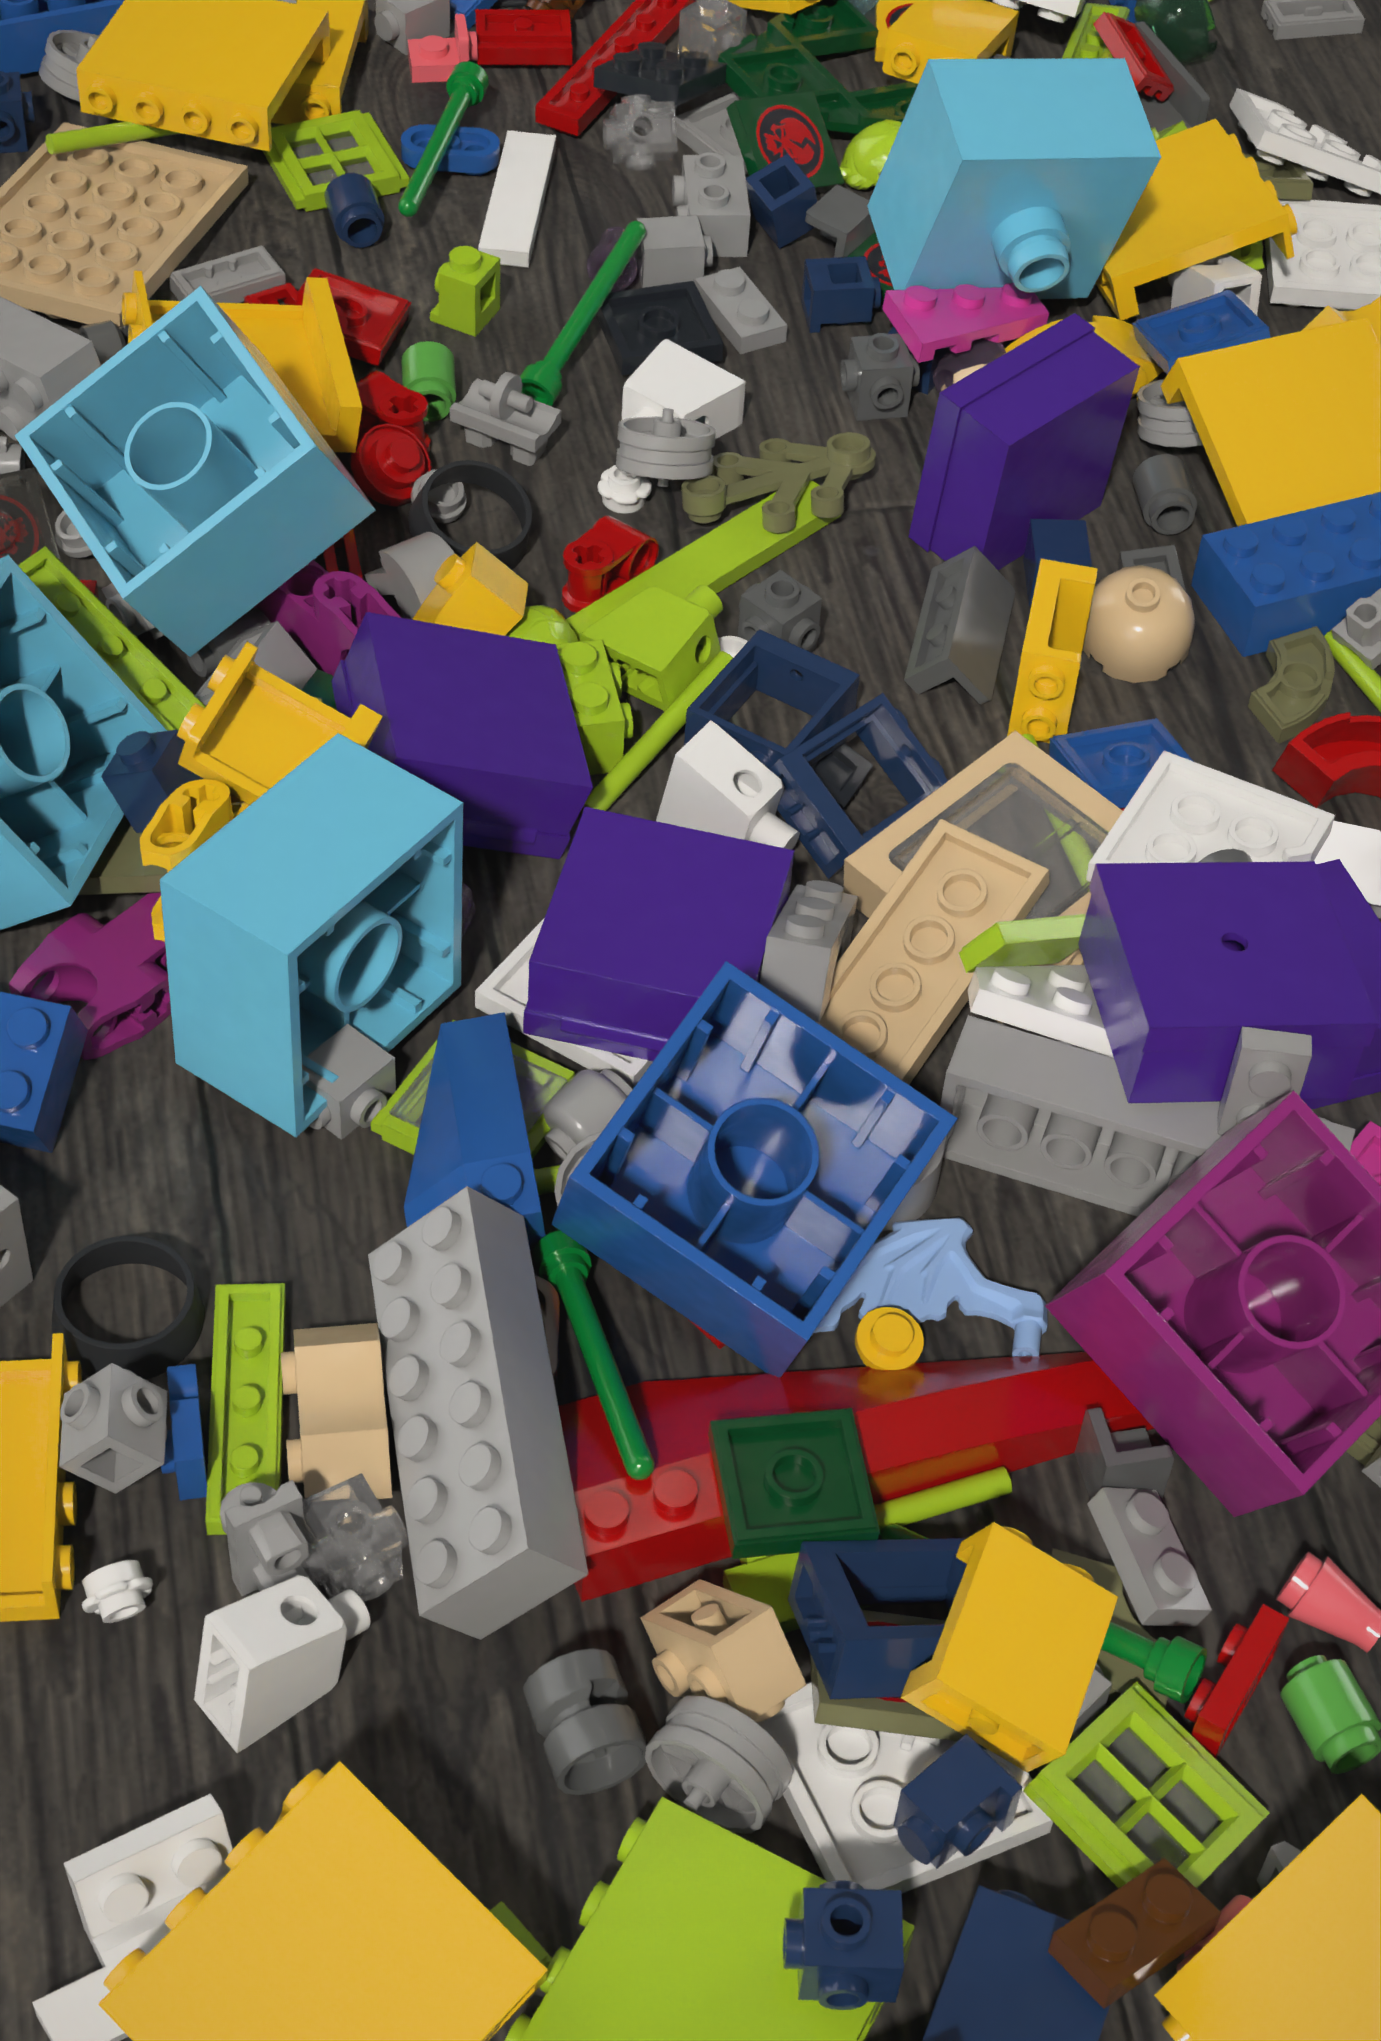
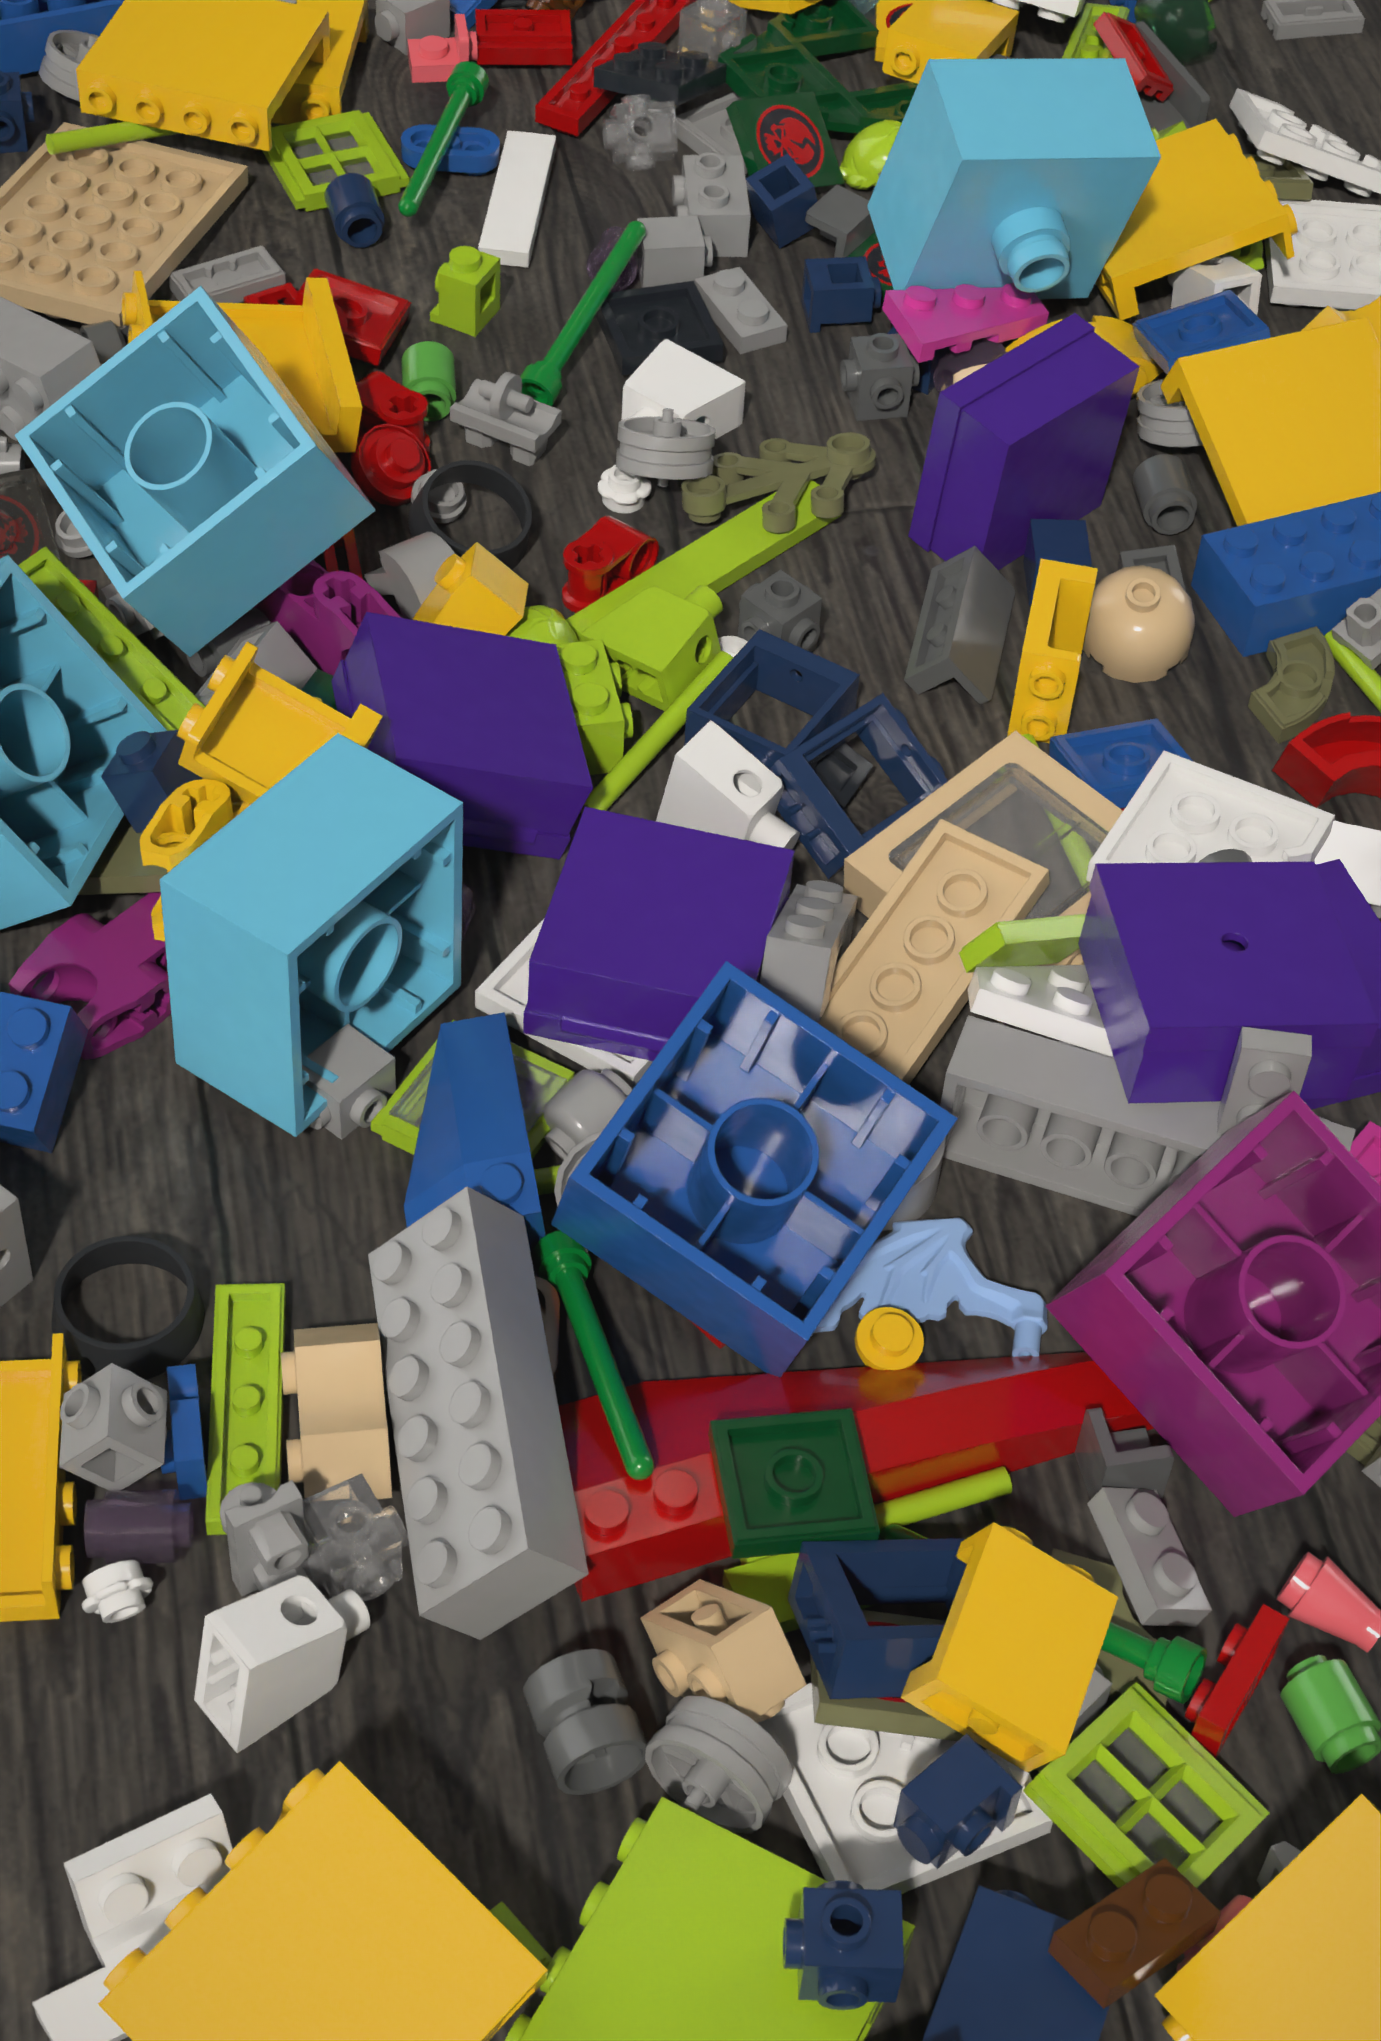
none -> clear purple brick [84,1489,194,1565]

